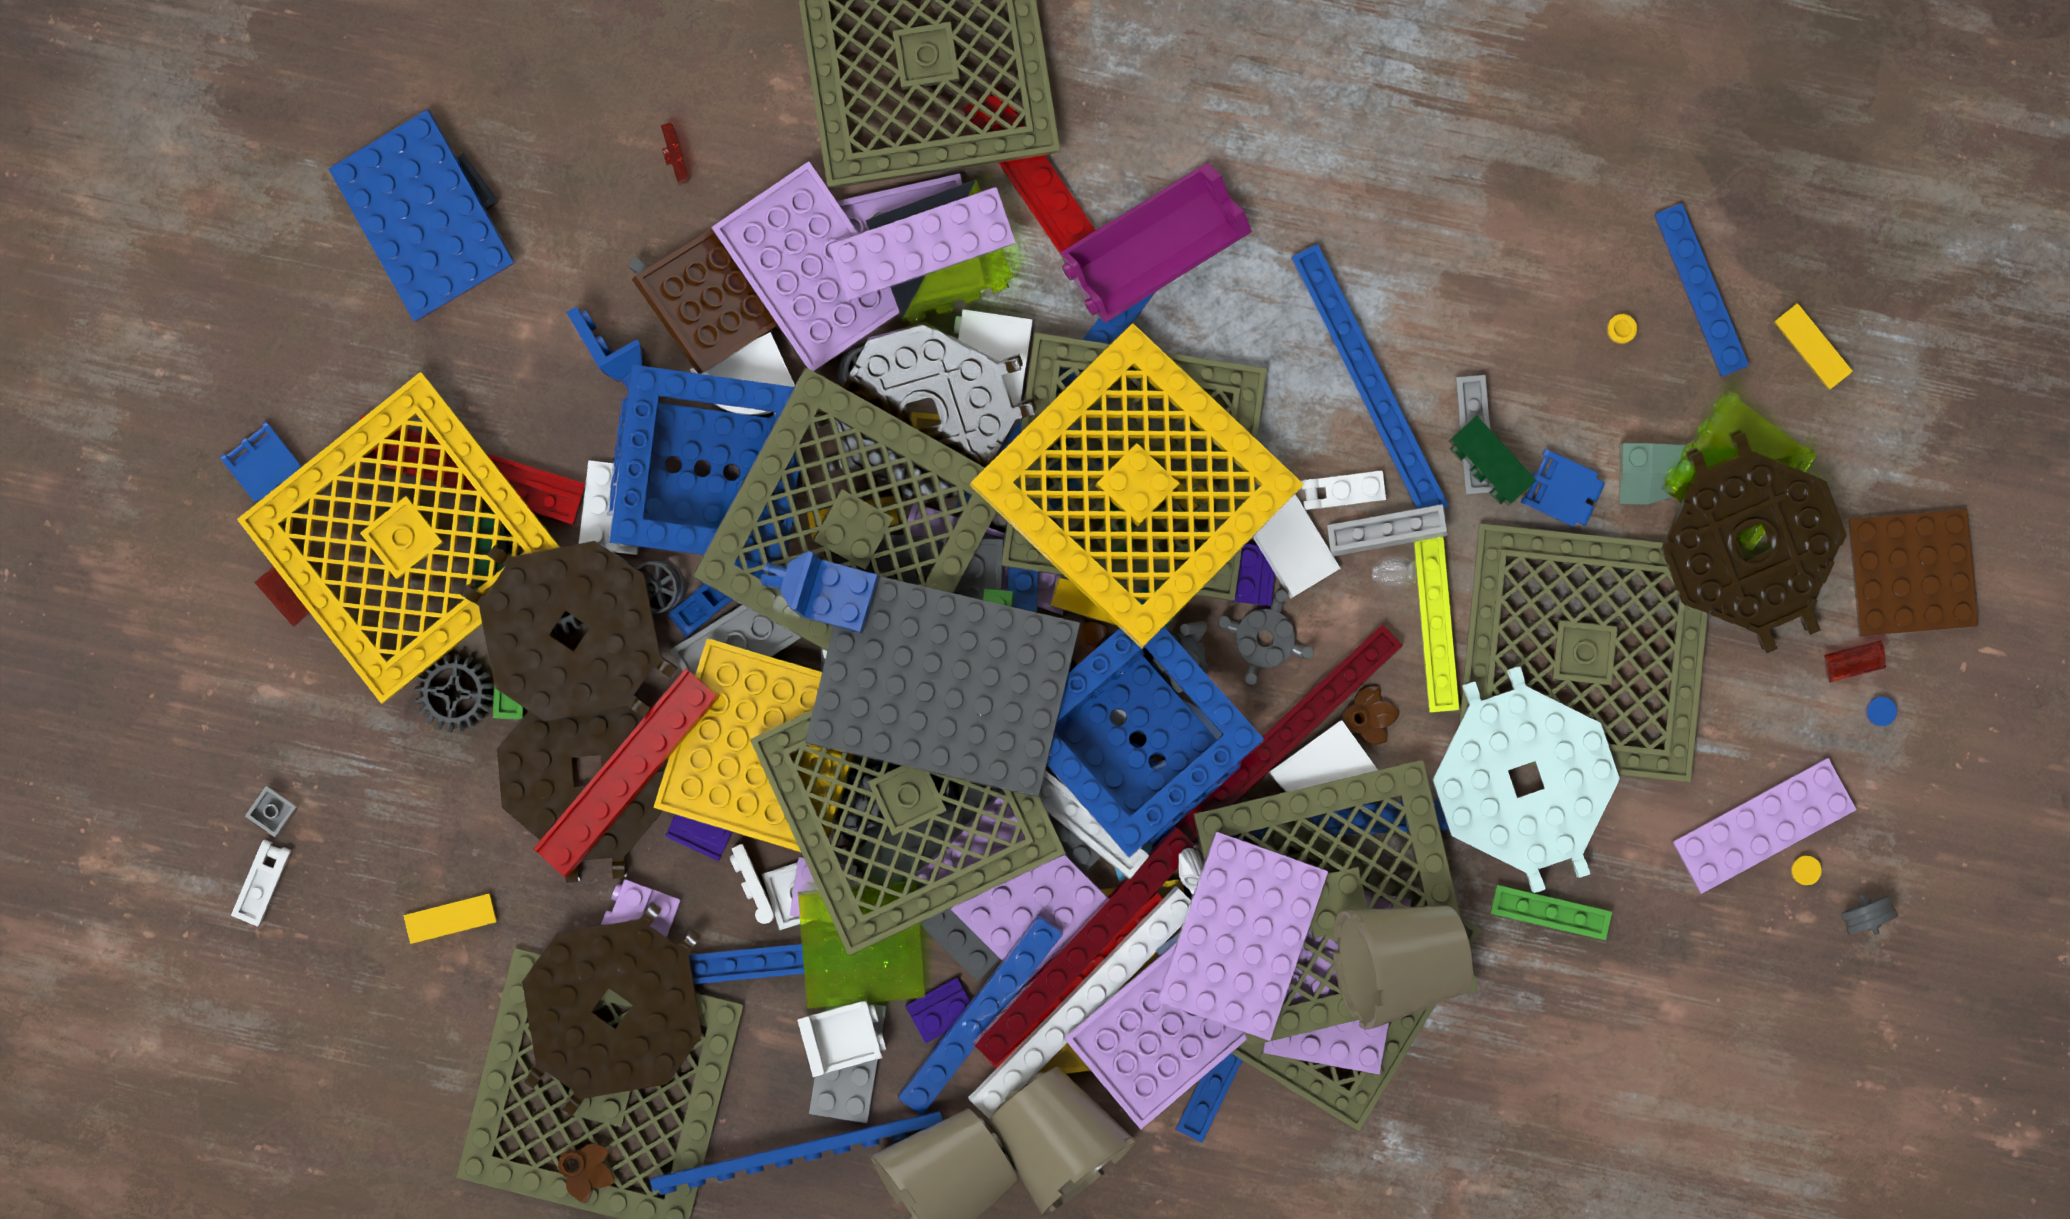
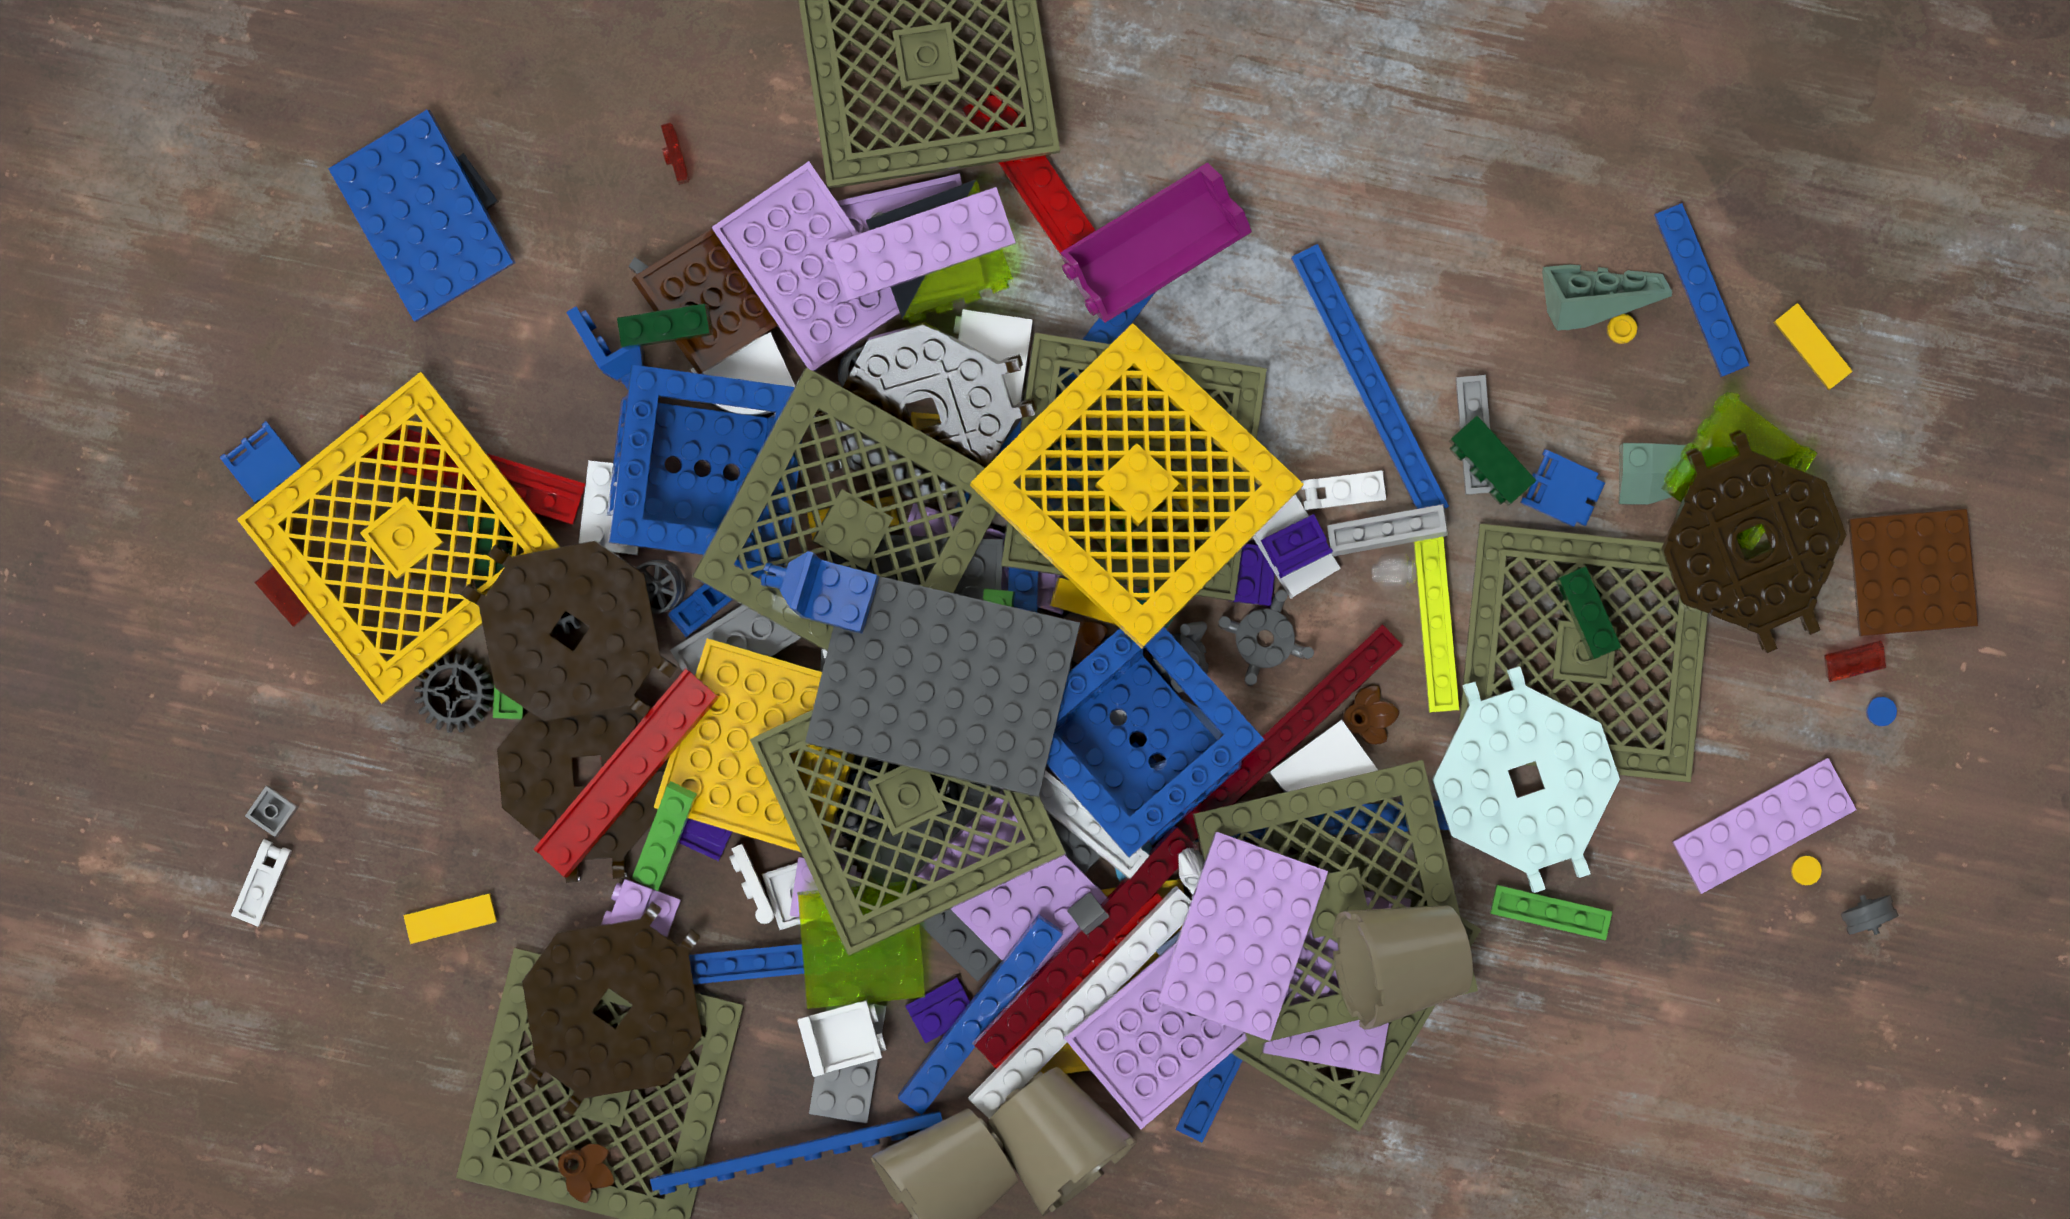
none -> dark green brick [617,304,713,349]
none -> bright green plate [632,781,697,891]
none -> dark grey tile [1067,892,1109,935]
none -> dark purple plate [1261,514,1333,579]
none -> sand green wedge [1542,264,1672,331]
none -> dark green brick [1555,566,1622,660]

